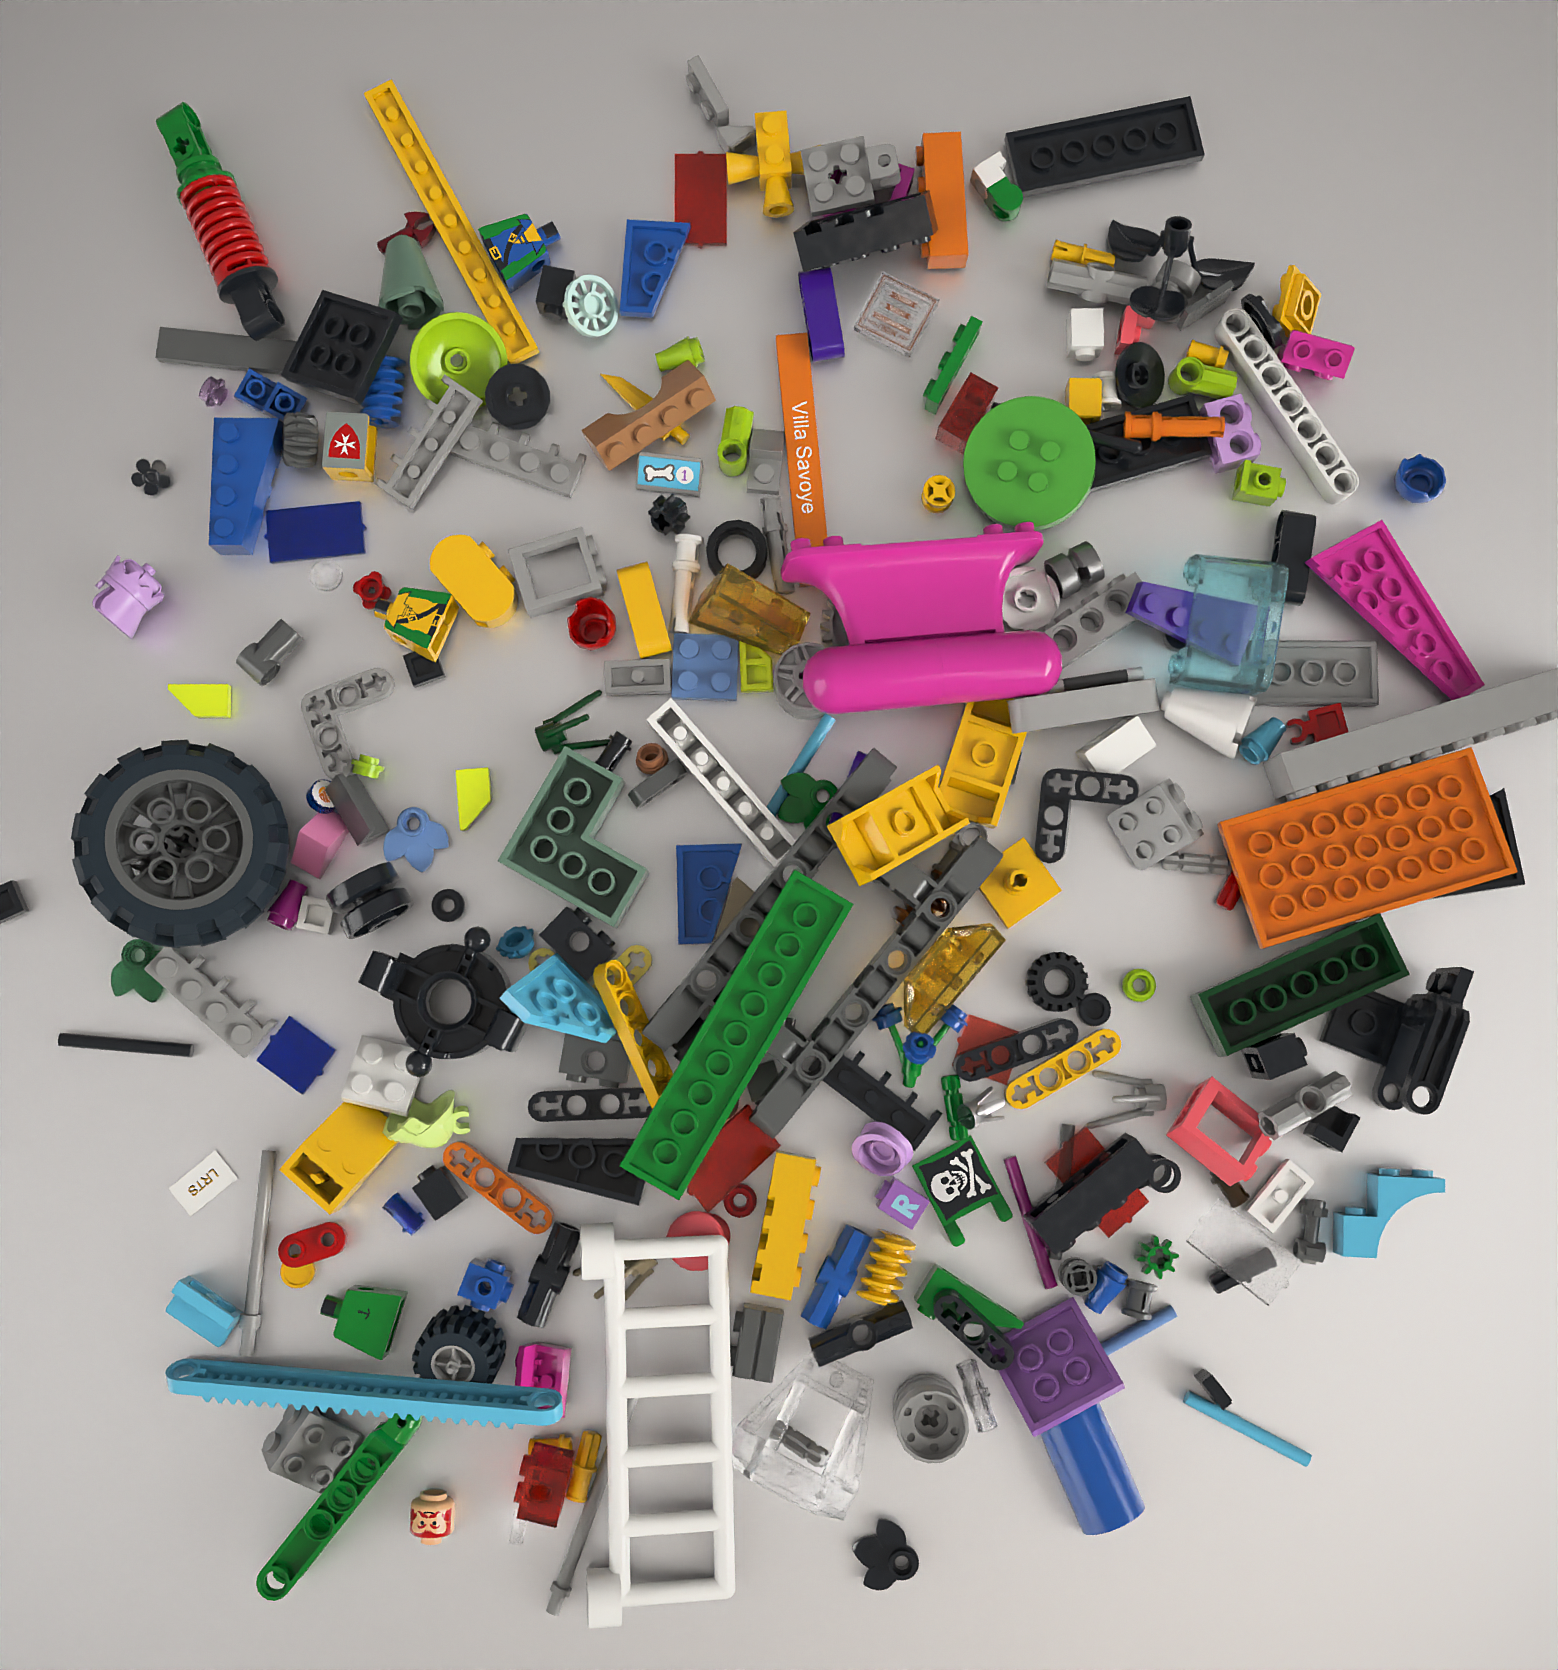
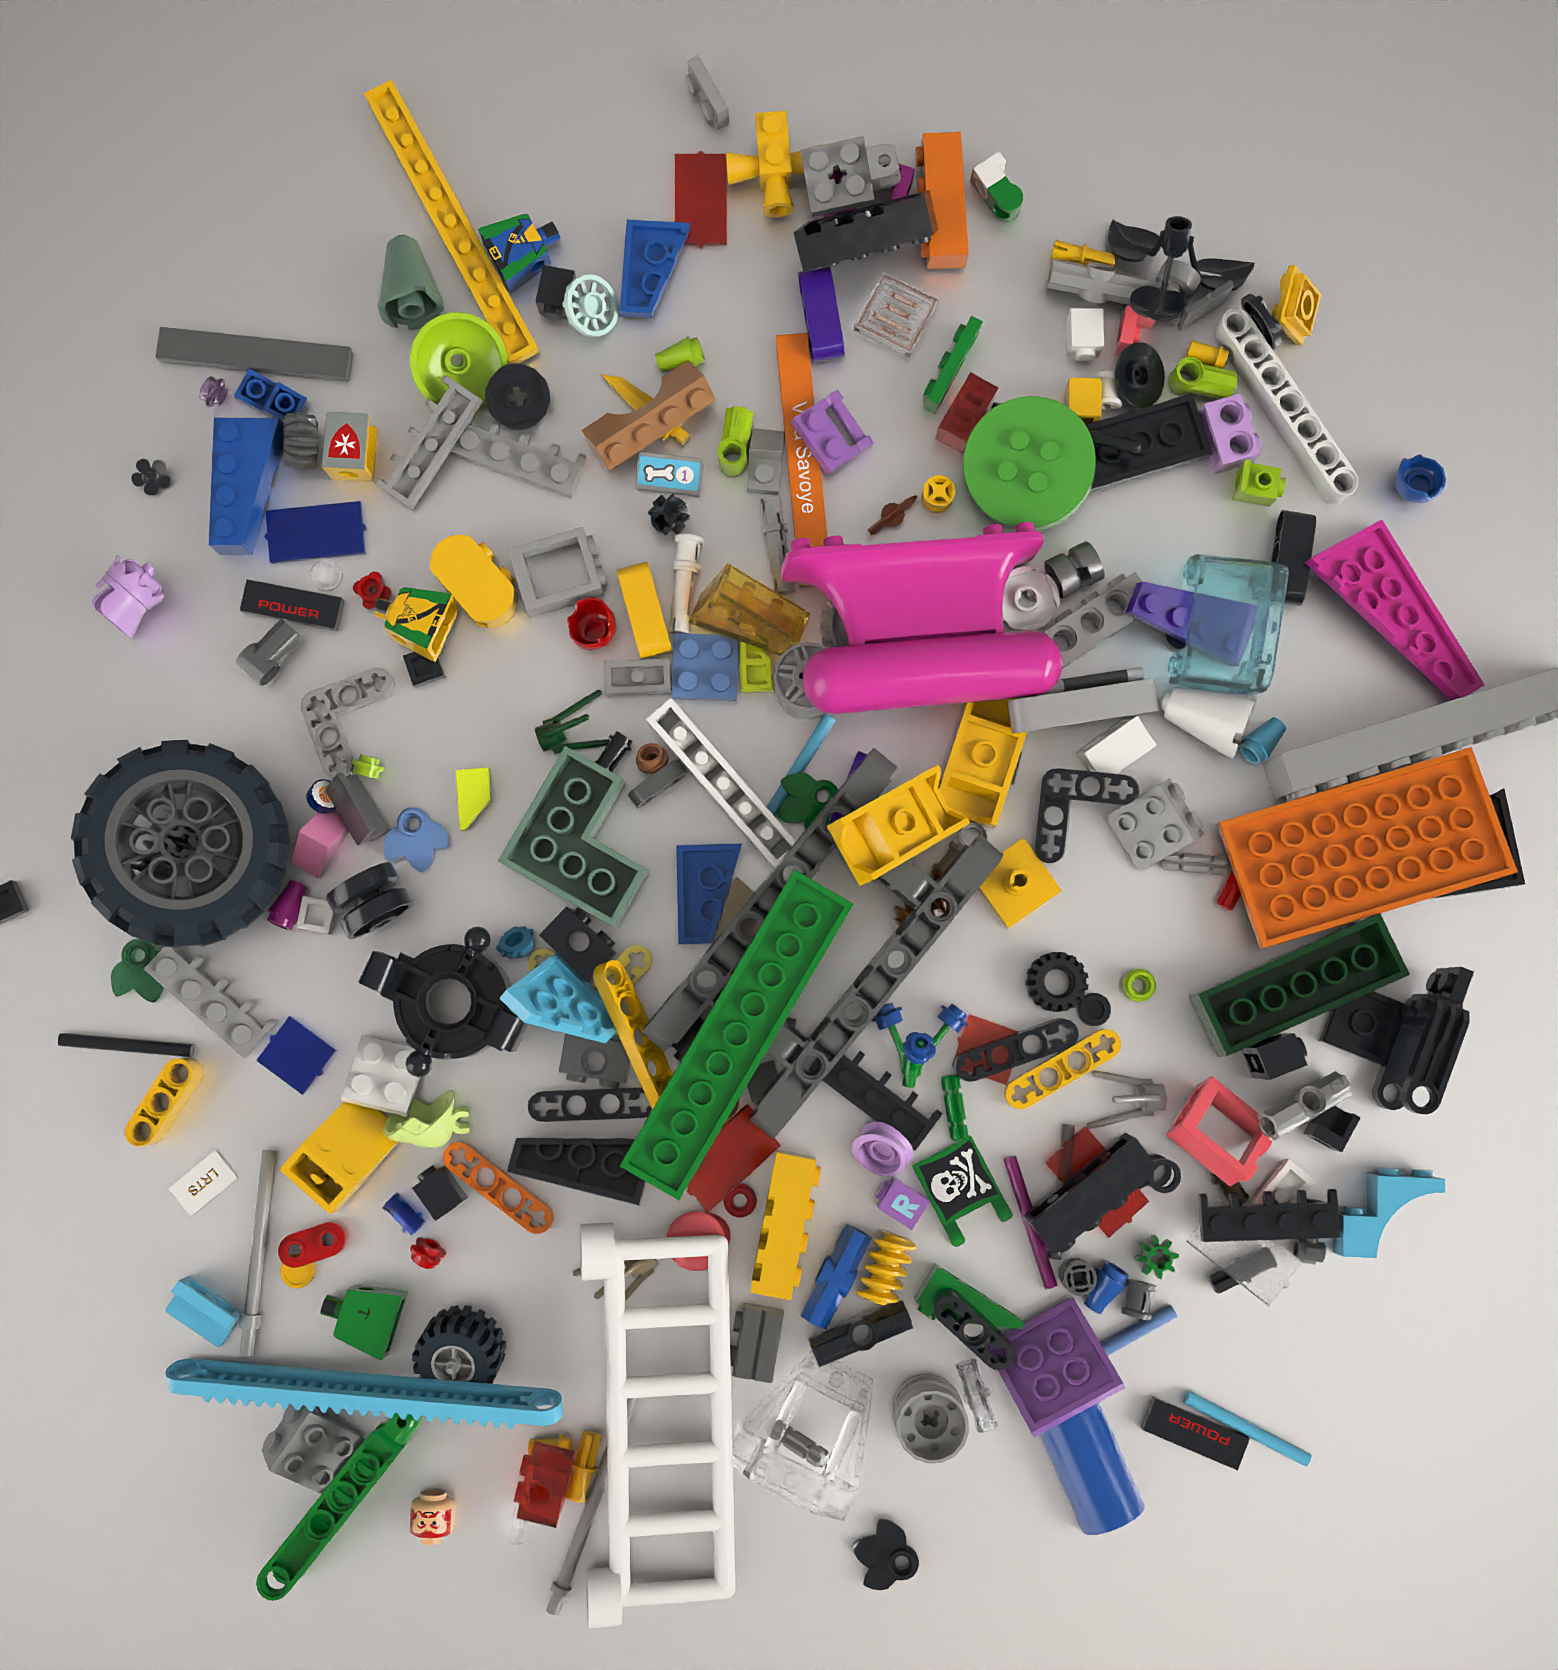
piece [156,102,285,341] -> none
neon yellow tile [168,684,232,718] -> none
black plate [281,290,403,405] -> none
blue piece [359,356,407,429] -> none
dark red bar [377,212,436,254] -> none
black plate [431,889,465,922] -> none
blue brick [457,1258,514,1312] -> none
dark pink bracket [515,1342,572,1418] -> none
black piece [516,1221,580,1328] -> none
black tyre [706,520,768,585] -> none
light grey slope [716,126,756,154] -> none
clear yellow wedge [903,923,1006,1034] -> none
flat silver piece [957,1086,1005,1130] -> none
black plate [1004,96,1205,197] -> none
orange pin [1123,411,1225,441] -> none
black tile [1194,1369,1232,1410] -> none
light grey tile [1245,640,1379,707] -> none
dark pink bracket [1277,330,1355,380] -> none
red plate [1285,703,1349,745] -> none
none -> yellow beam [125,1058,203,1147]
none -> black tile [240,579,344,631]
none -> red plate [410,1237,446,1269]
none -> medium lavender plate [791,390,874,475]
none -> copper piece [867,495,918,535]
none -> black tile [1141,1396,1250,1471]
none -> black hinge [1198,1189,1340,1242]

